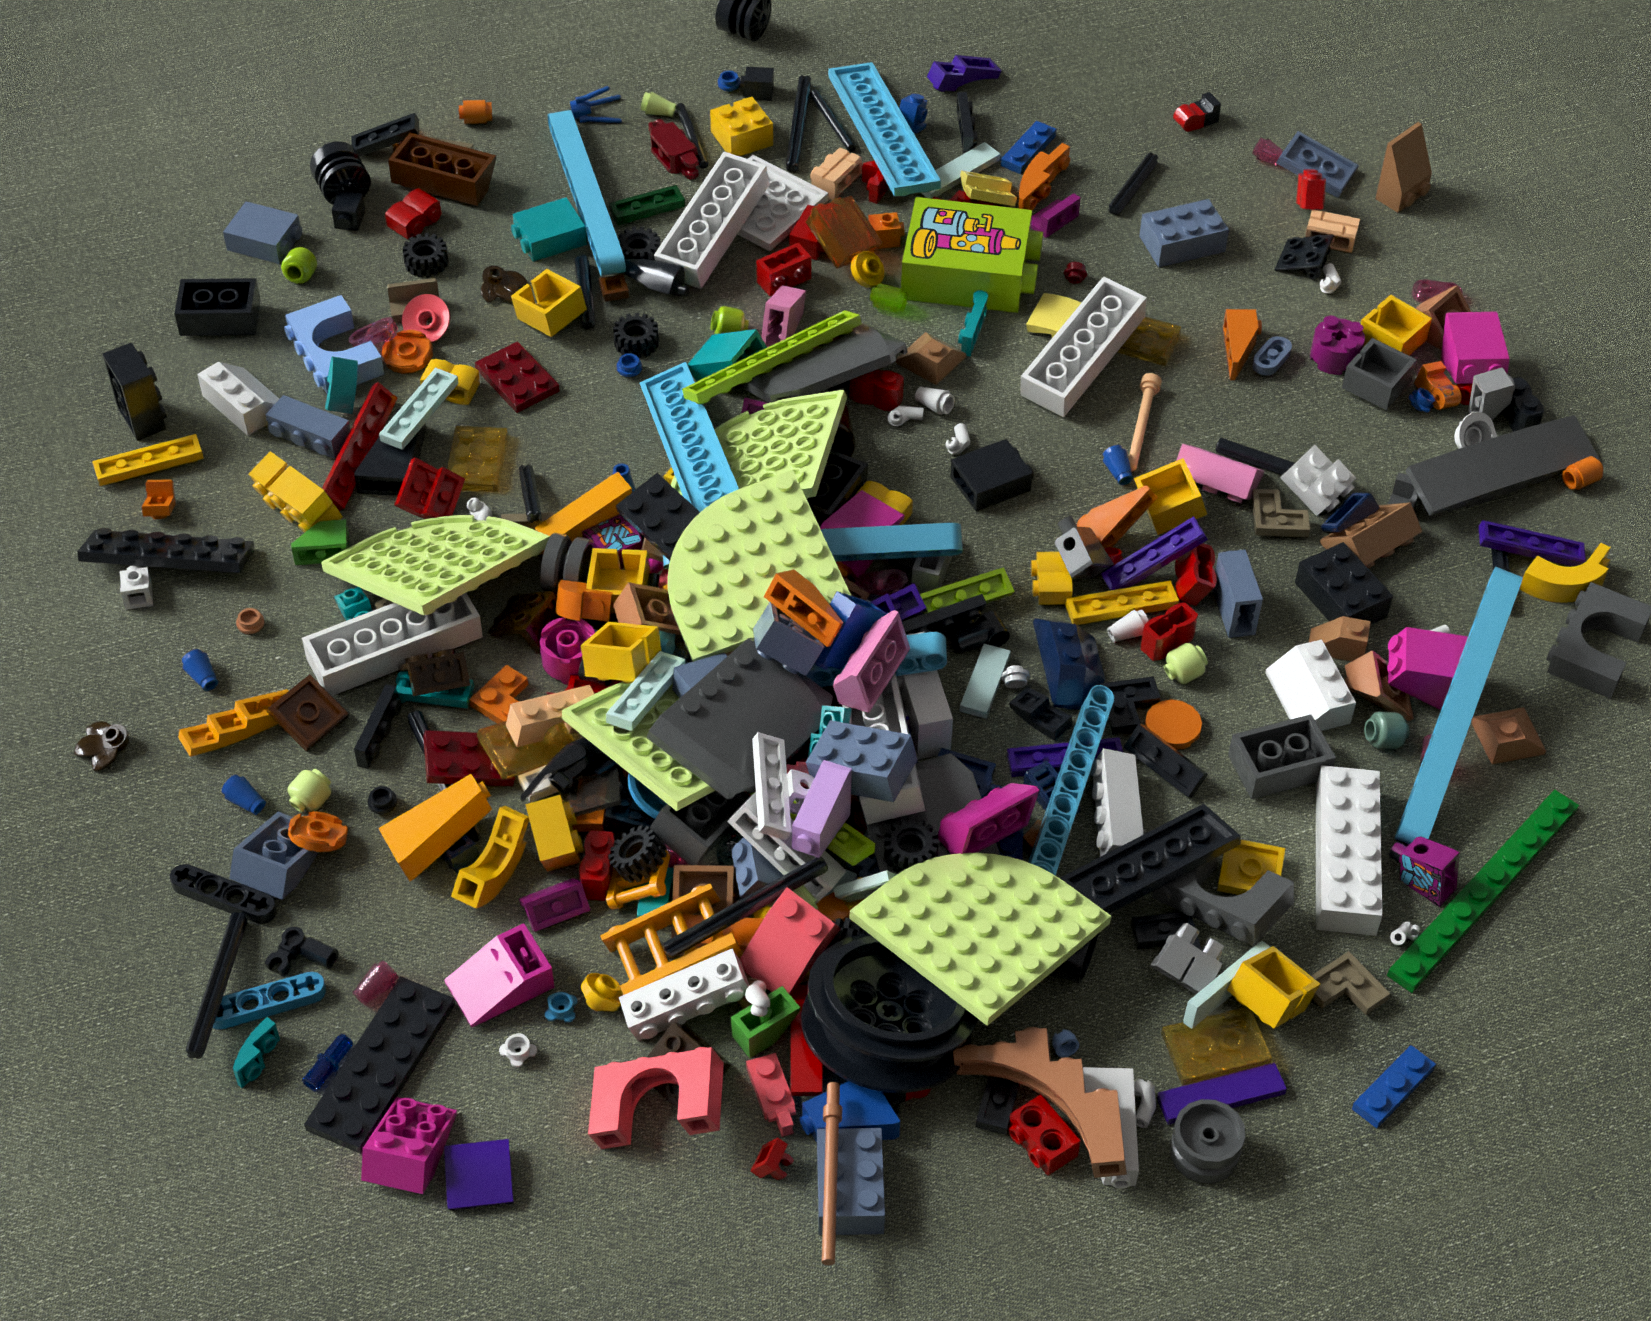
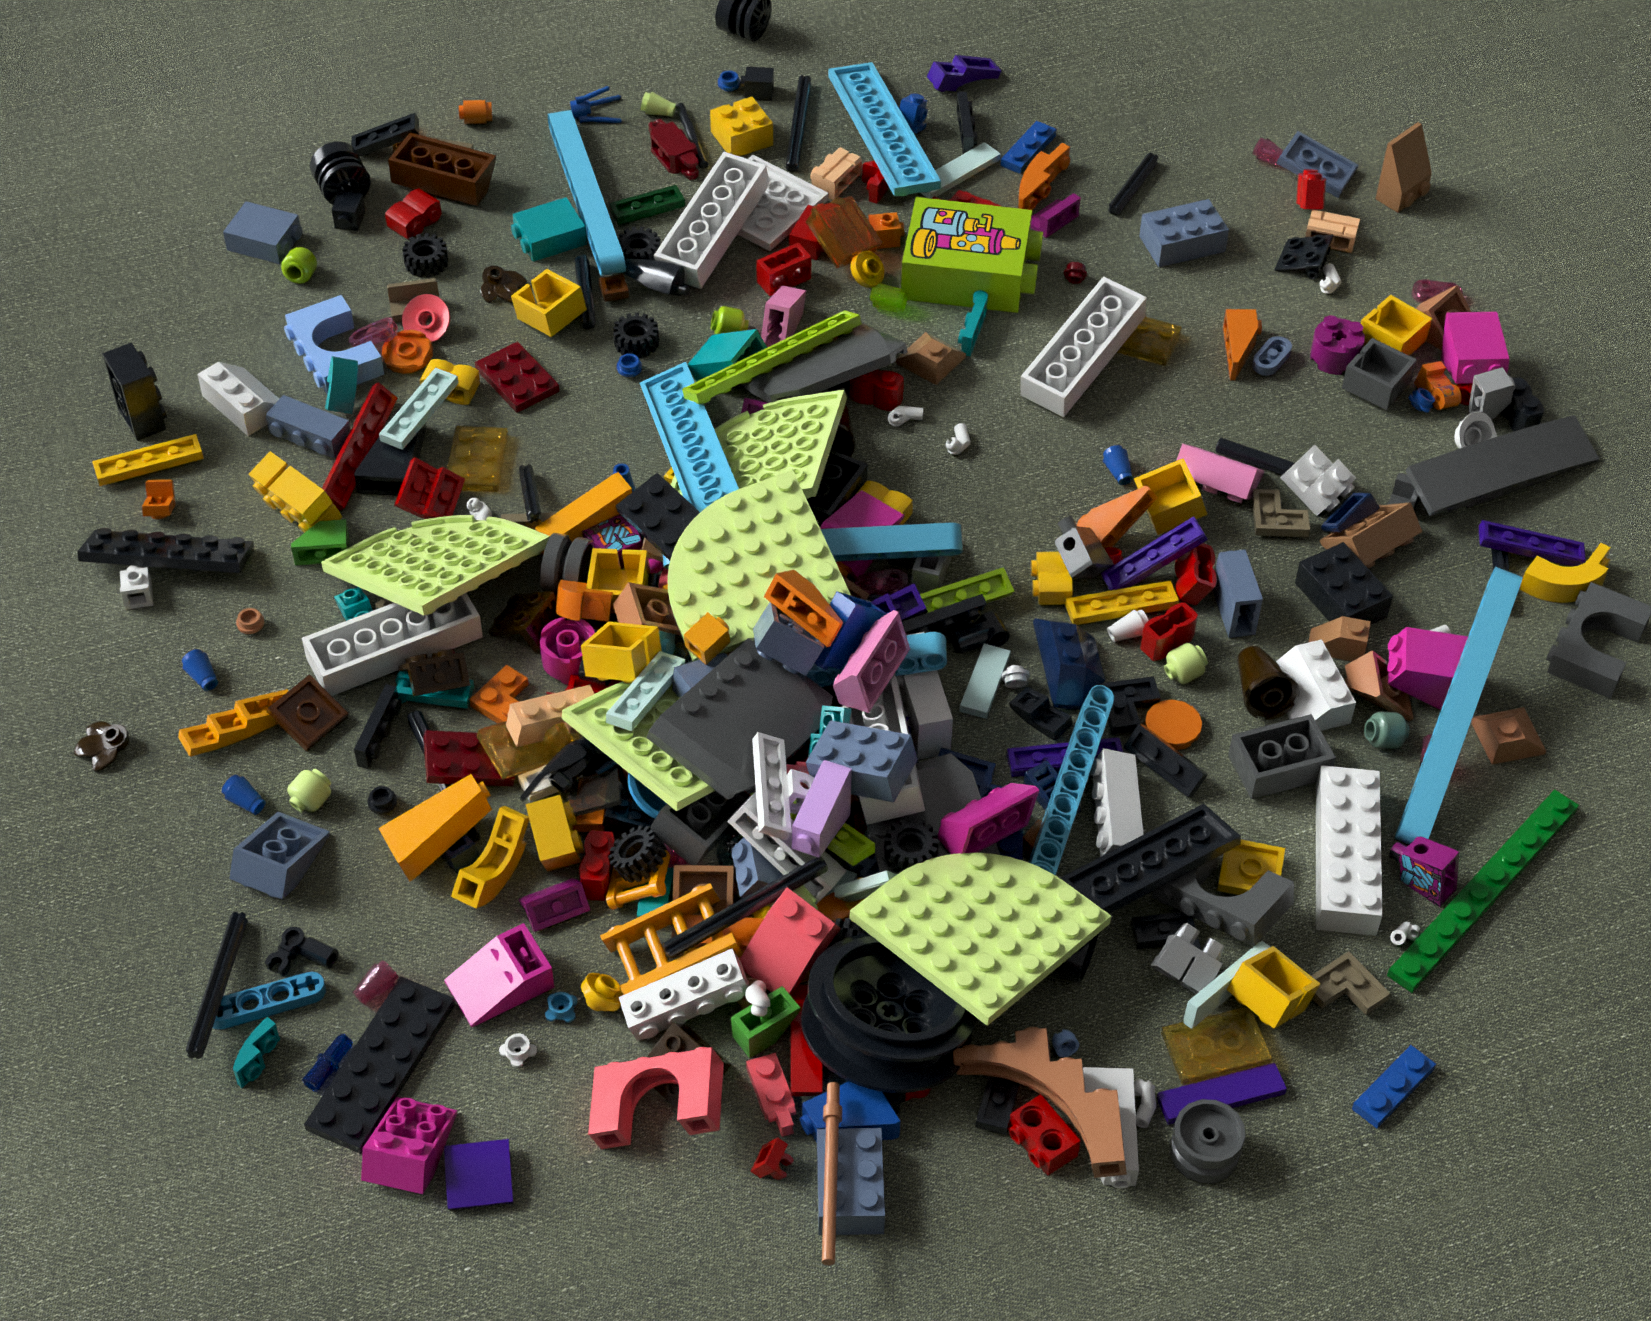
black beam [170,864,277,924] -> none
black brick [174,278,261,336] -> none
orange tile [288,811,348,852] -> none
black bar [810,89,856,152] -> none
white cone [915,387,955,415] -> none
black brick [950,439,1034,512] -> none
light yellow slope [960,170,1017,206] -> none
light yellow slope [1026,293,1081,338] -> none
light nougat piece [1129,373,1162,472] -> none
leg [1173,92,1221,132] -> none
orange brick [1562,456,1603,490] -> none
none -> light orange brick [683,612,730,665]
none -> dark brown cone [1237,646,1300,720]

